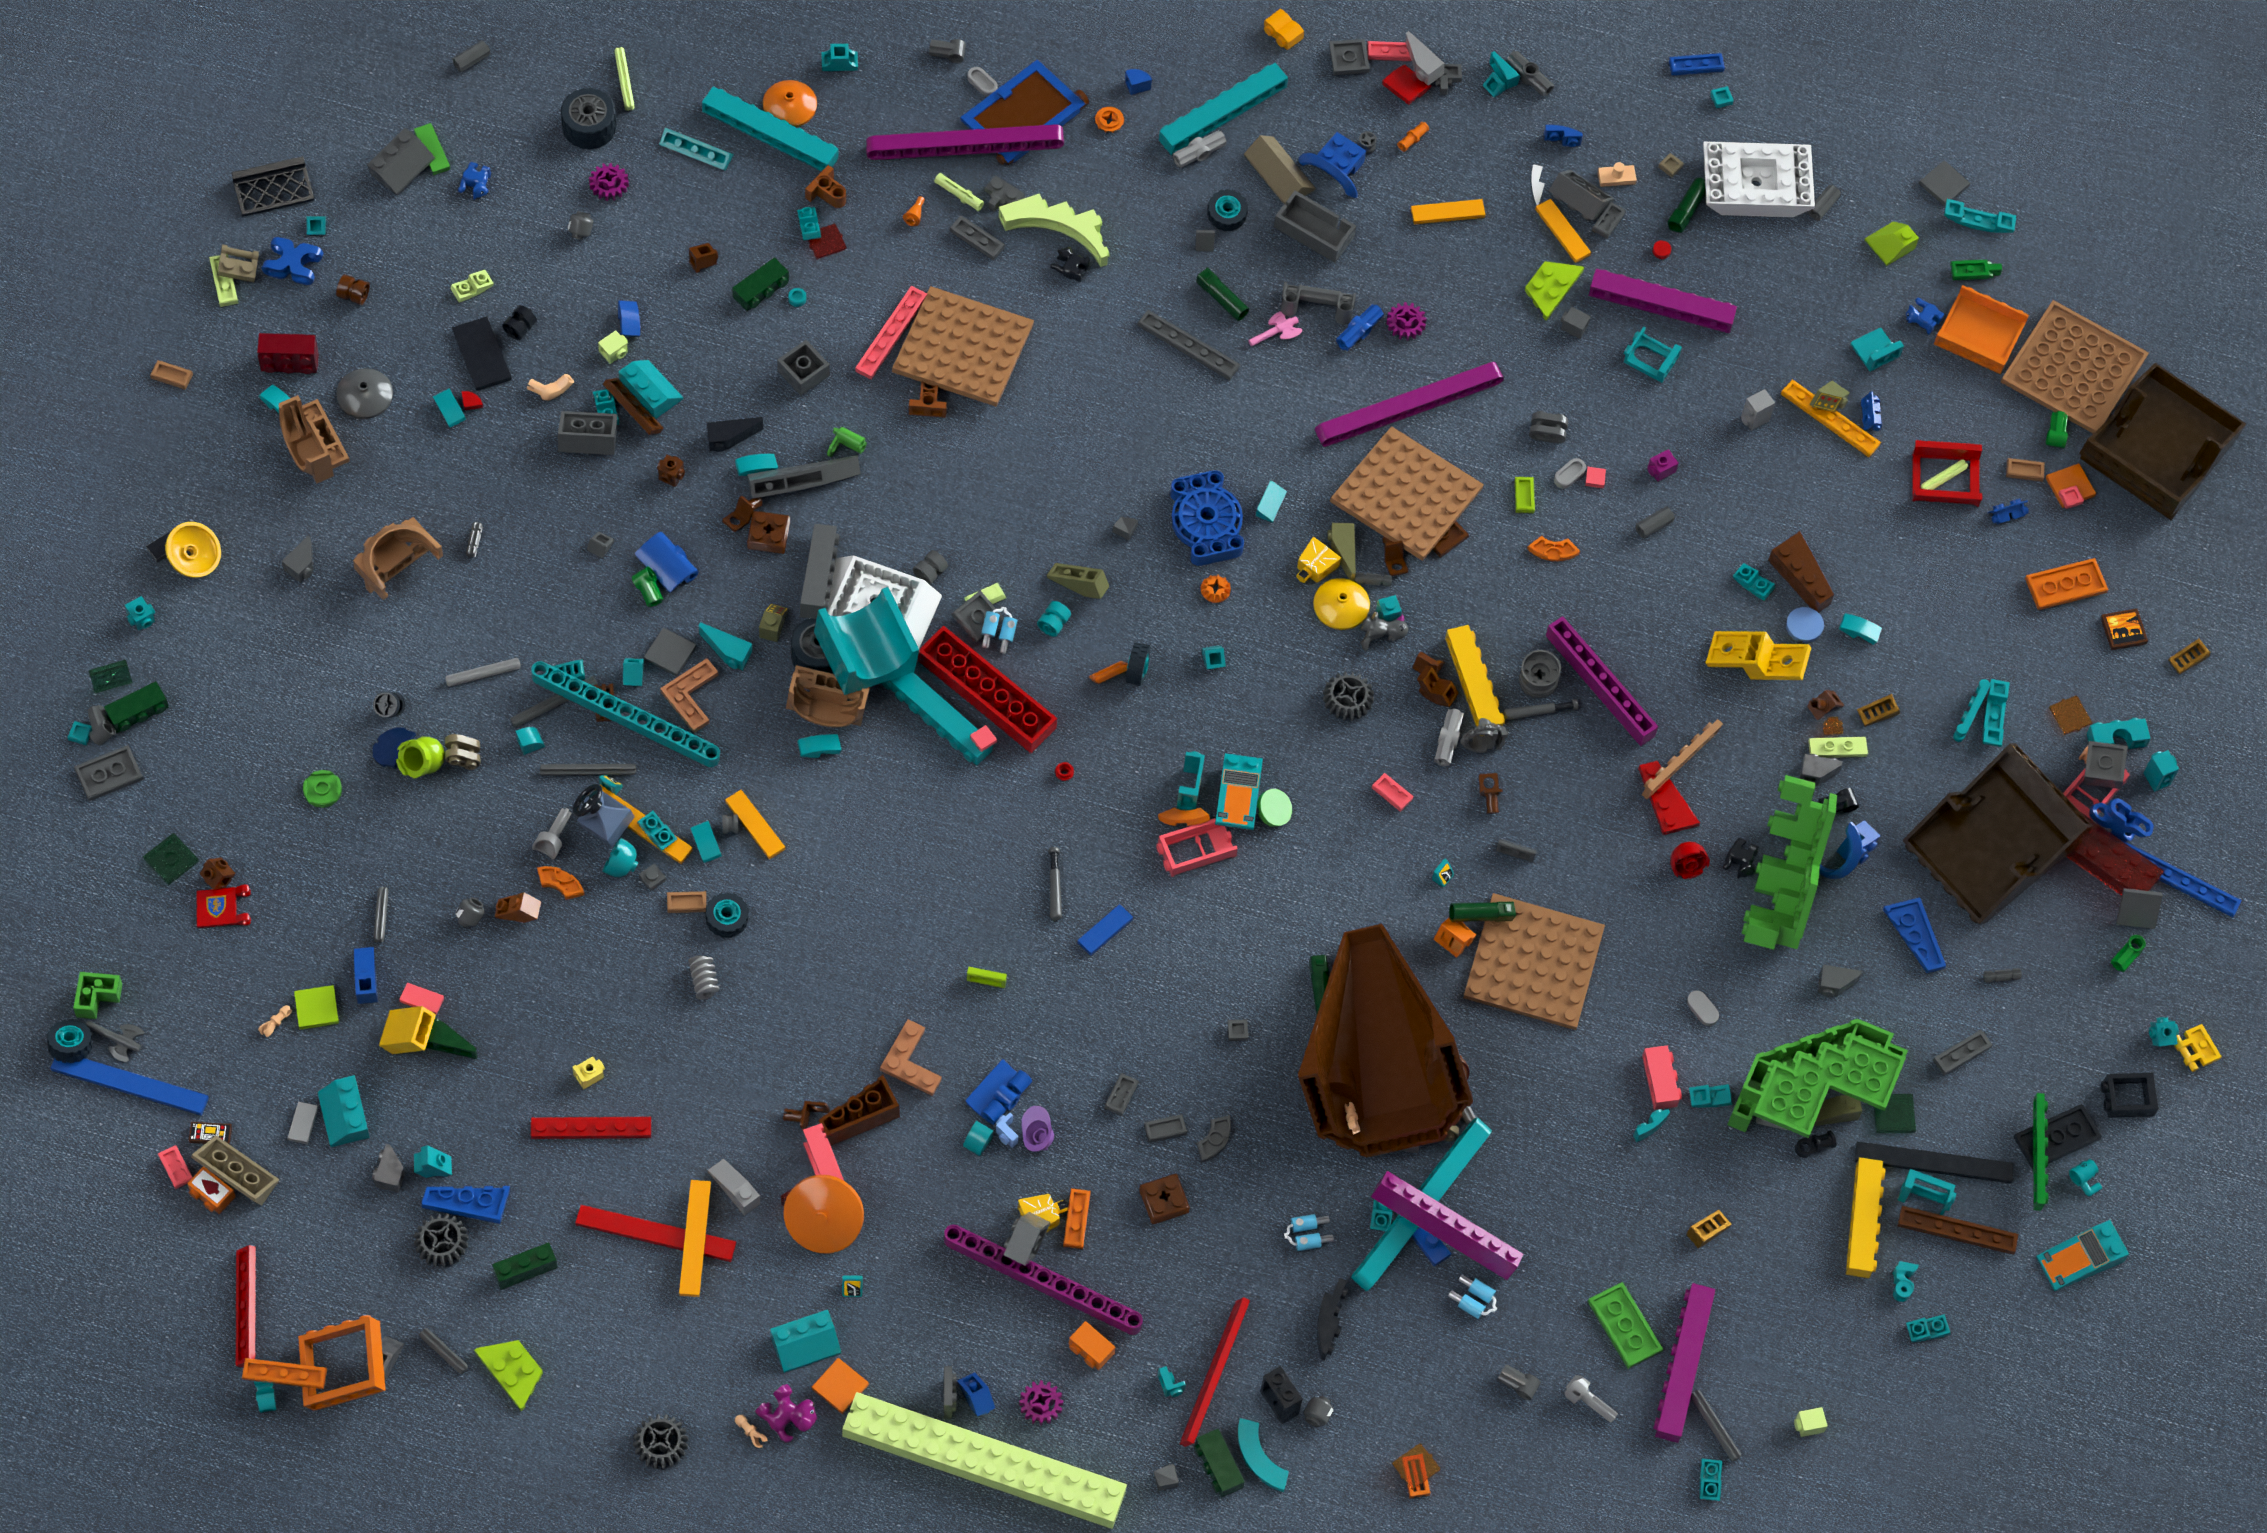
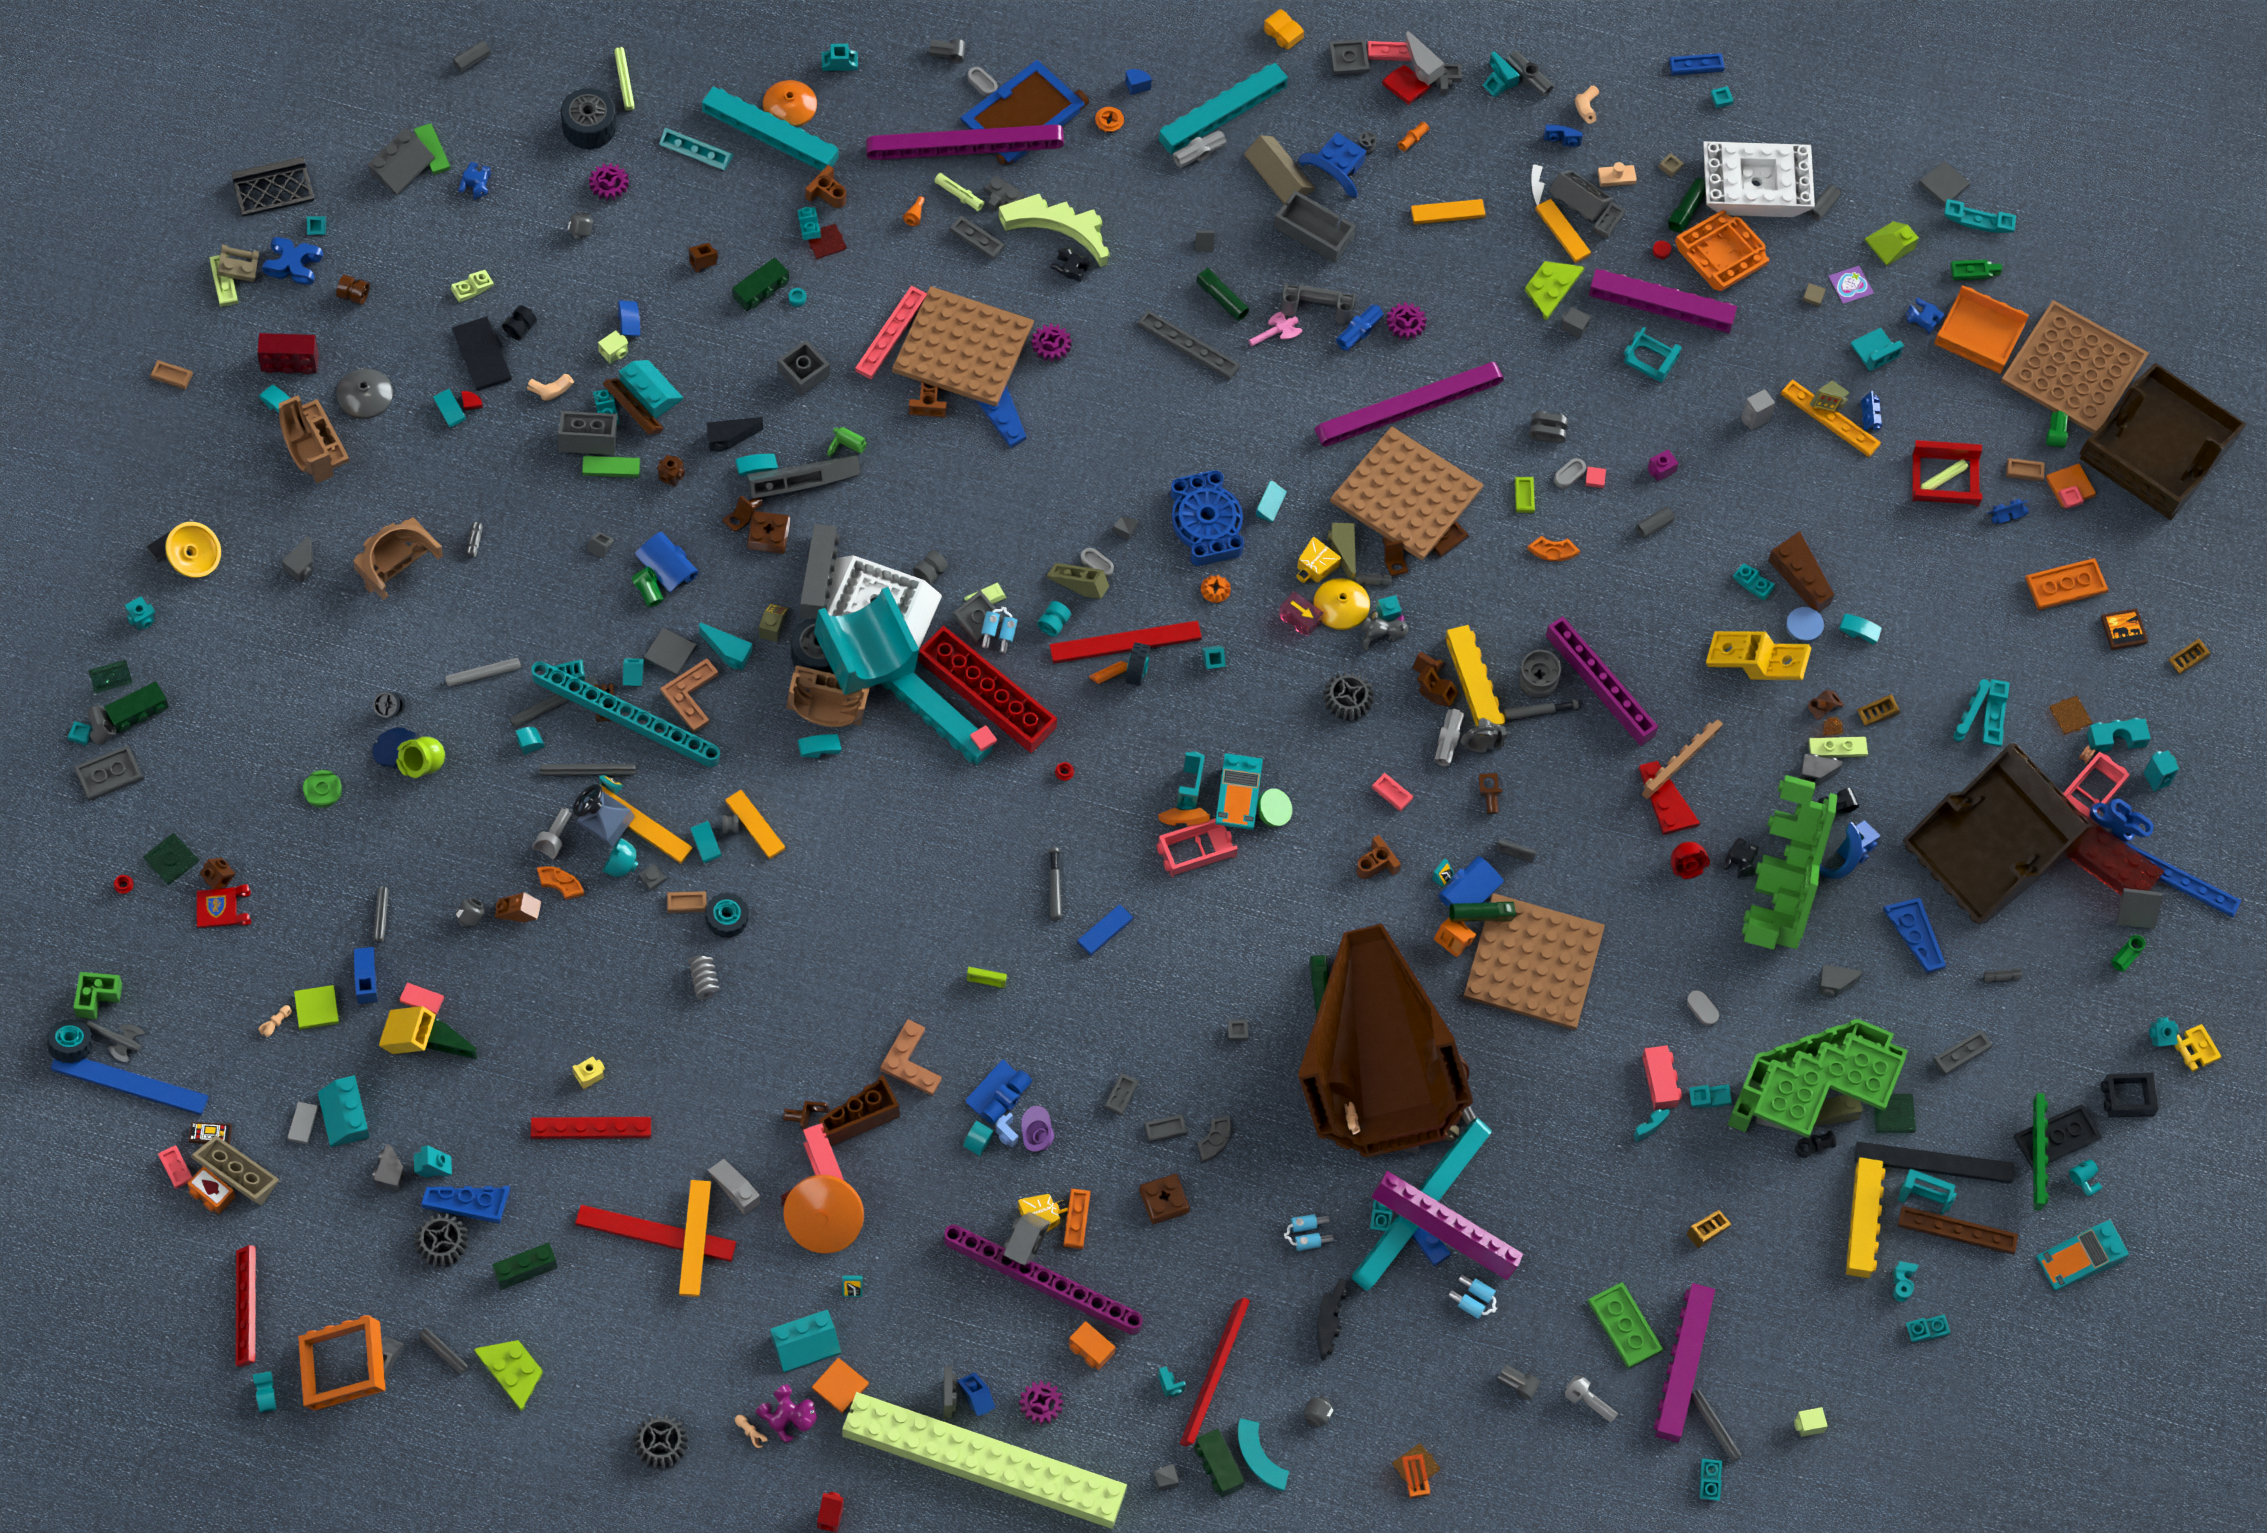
orange tile [242,1358,327,1389] -> none
dark tan brick [445,734,481,770] -> none
teal slope [637,811,677,851] -> none
black wheel [1207,189,1248,231] -> none
black window [1260,1366,1303,1424] -> none
dark grey container [2083,741,2128,789] -> none
none -> red plate [114,875,134,894]
none -> bright green tile [582,456,640,478]
none -> red slope [817,1492,844,1533]
none -> blue wing [976,385,1026,448]
none -> magenta gear [1031,323,1072,362]
none -> red tile [1049,621,1202,664]
none -> light grey tile [1081,548,1114,578]
none -> clear pink brick [1279,591,1324,636]
none -> dark orange tile [1356,835,1401,879]
none -> blue panel [1438,856,1504,907]
none -> light nougat arm [1575,85,1599,124]
none -> orange wedge [1675,210,1769,291]
none -> dark tan tile [1802,283,1826,307]
none -> sticker [1829,266,1874,304]

